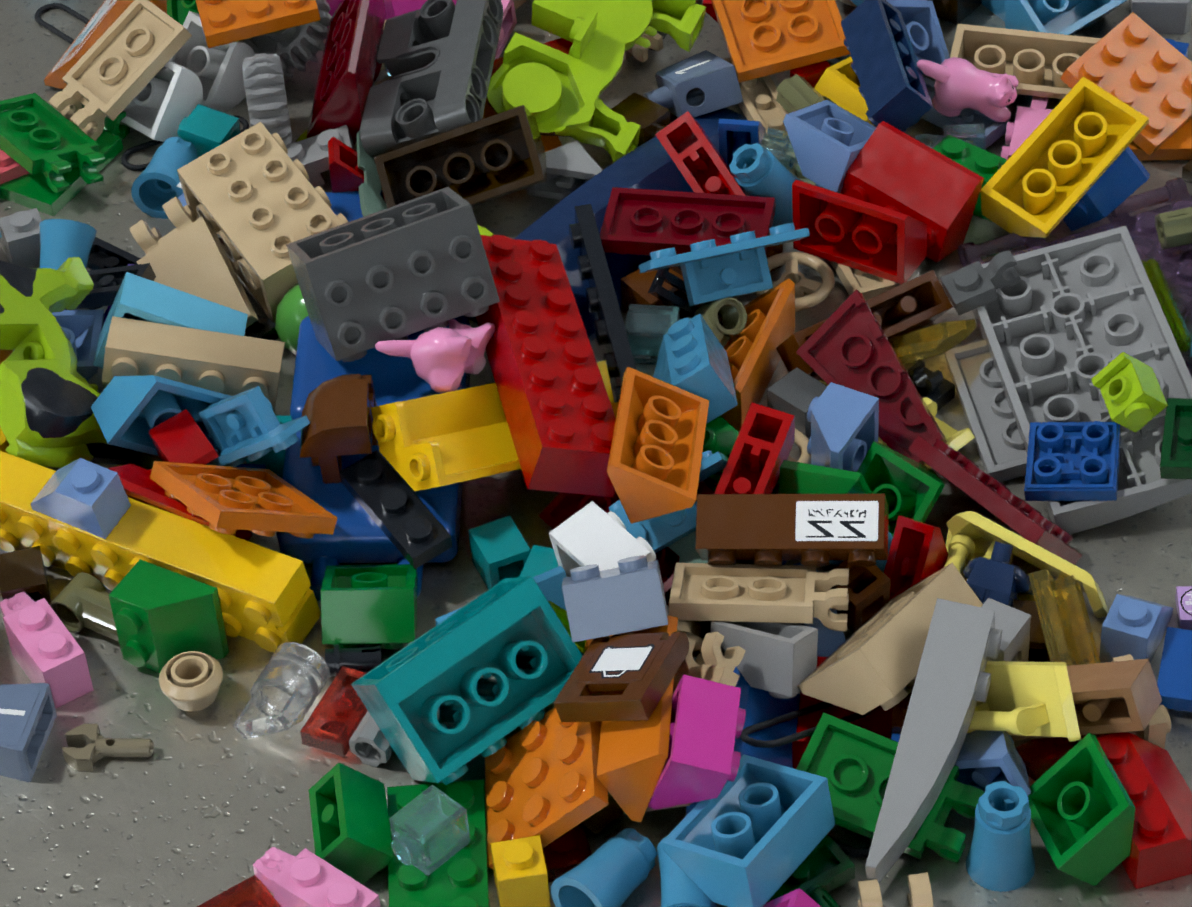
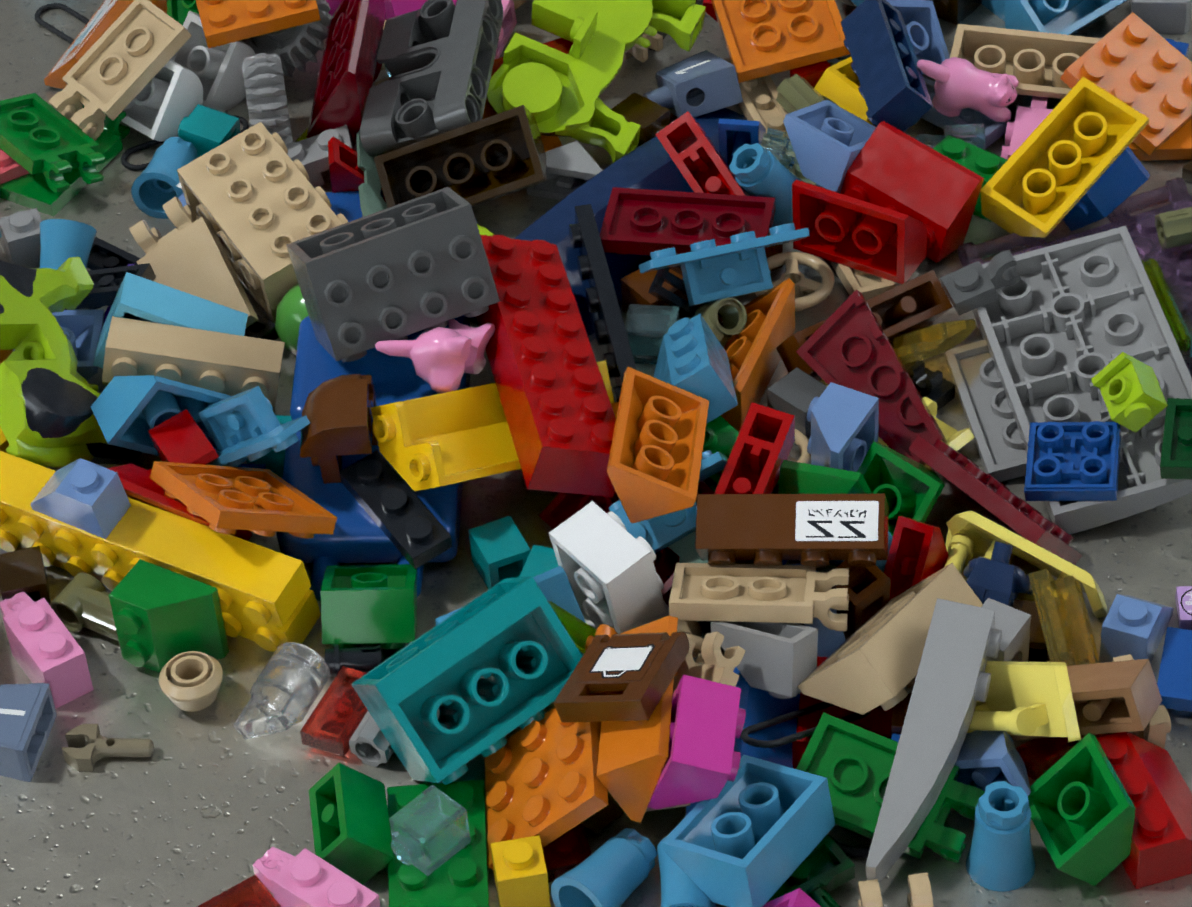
sand blue brick [562,555,669,642] -> none

